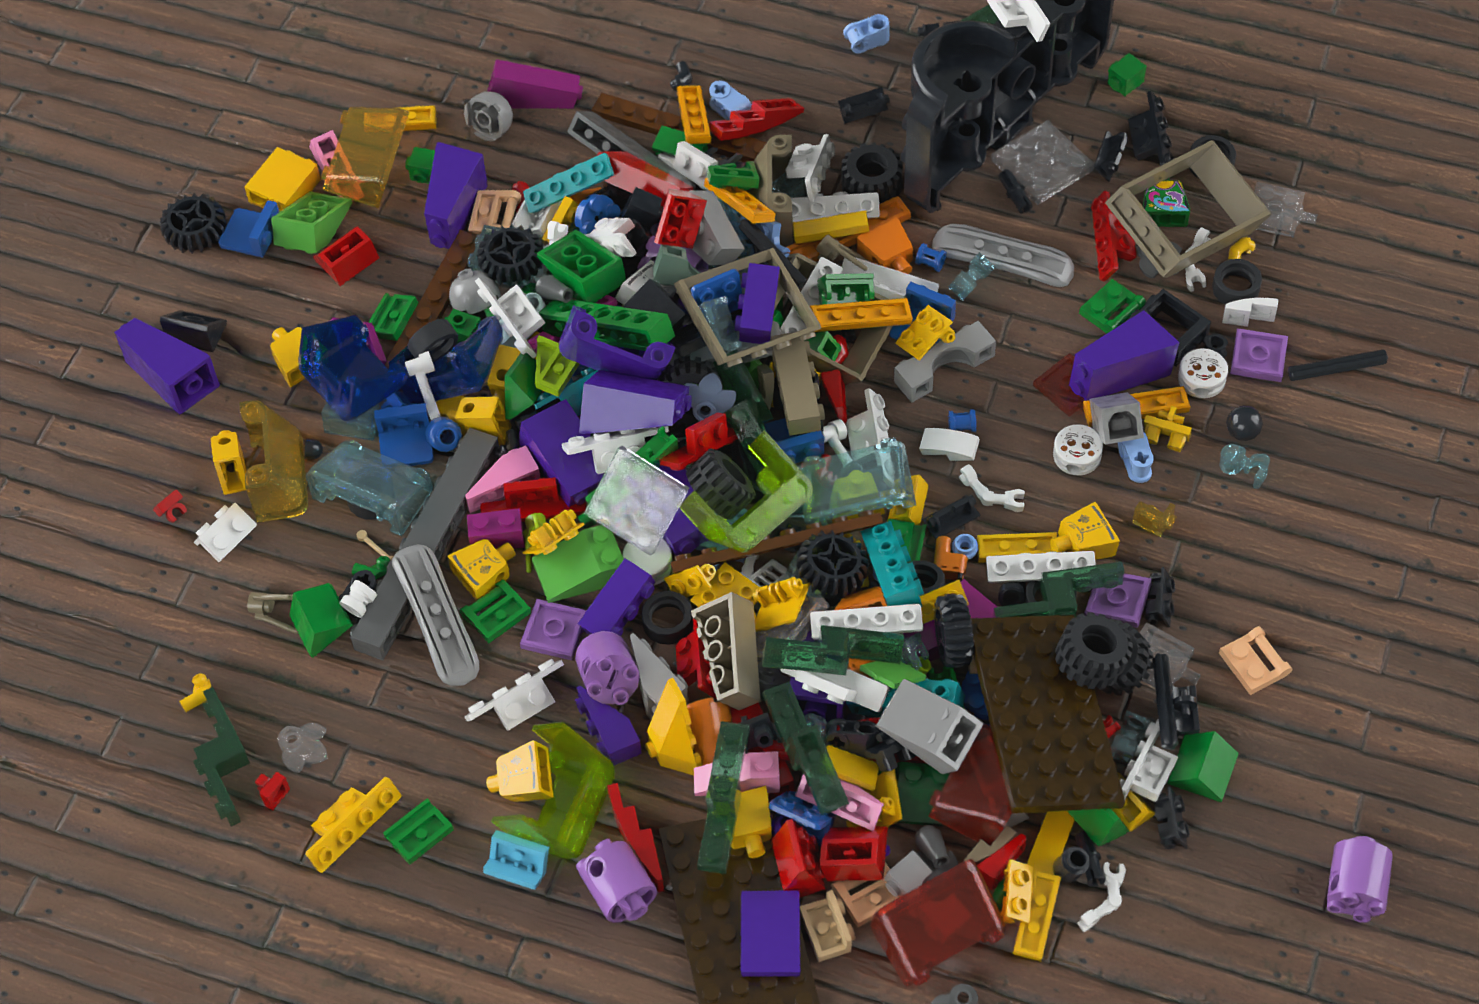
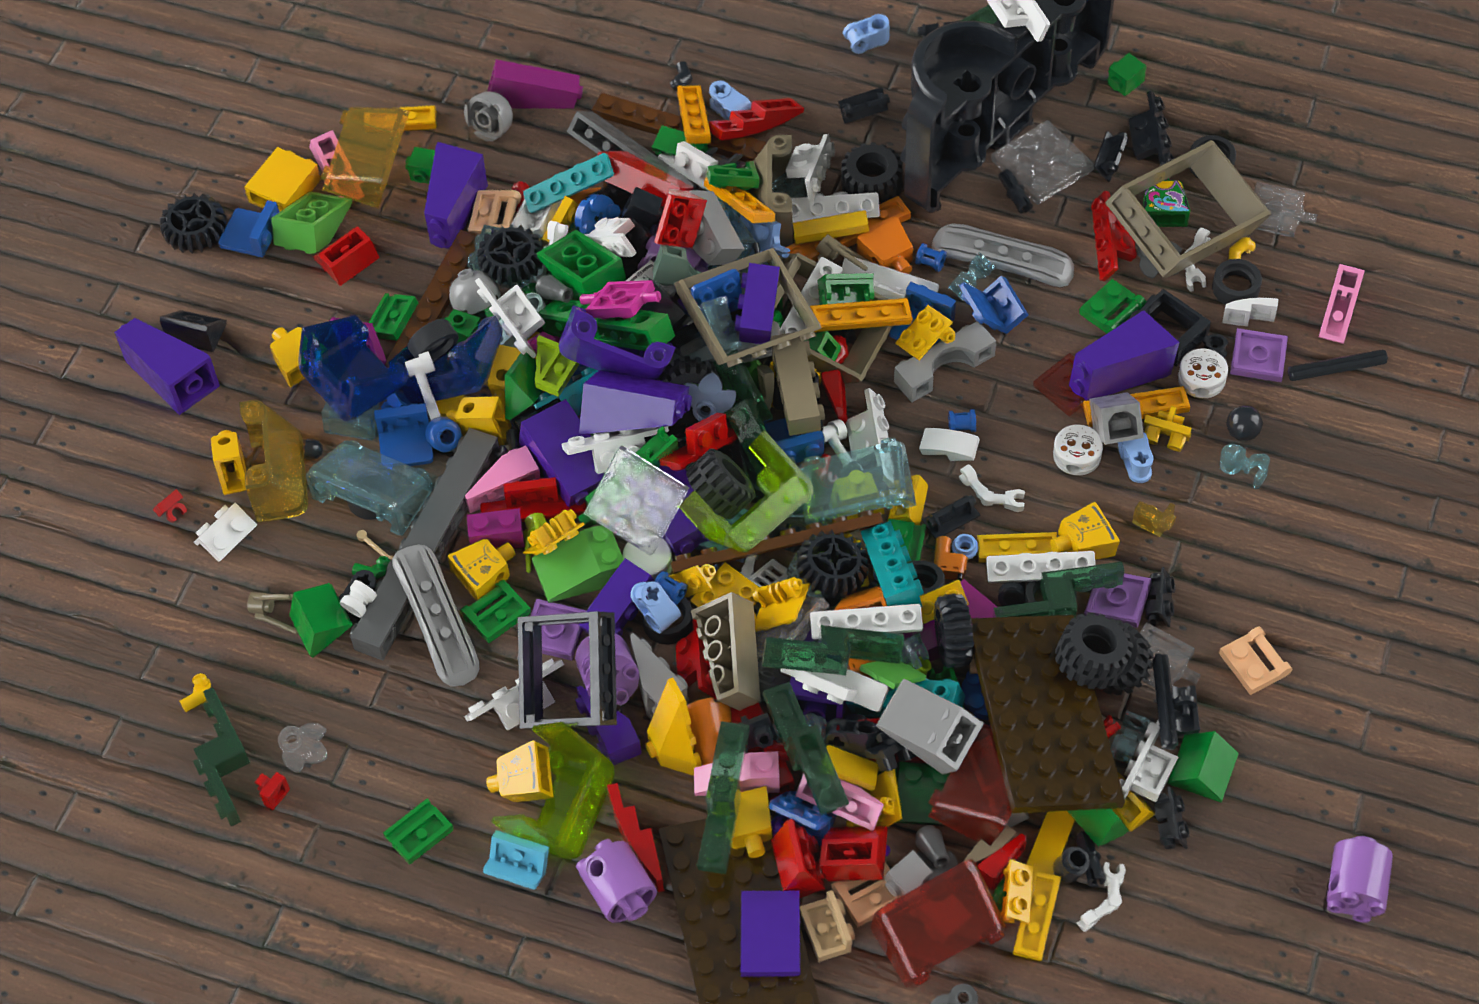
yellow bracket [306,777,401,873] -> none
black axle [739,219,807,289] -> none
none -> black window [517,611,617,729]
none -> dark pink plate [580,280,661,319]
none -> light blue piece [631,582,681,634]
none -> blue bush [654,571,688,605]
none -> blue bracket [959,276,1029,334]
none -> bright pink slope [1319,264,1365,344]

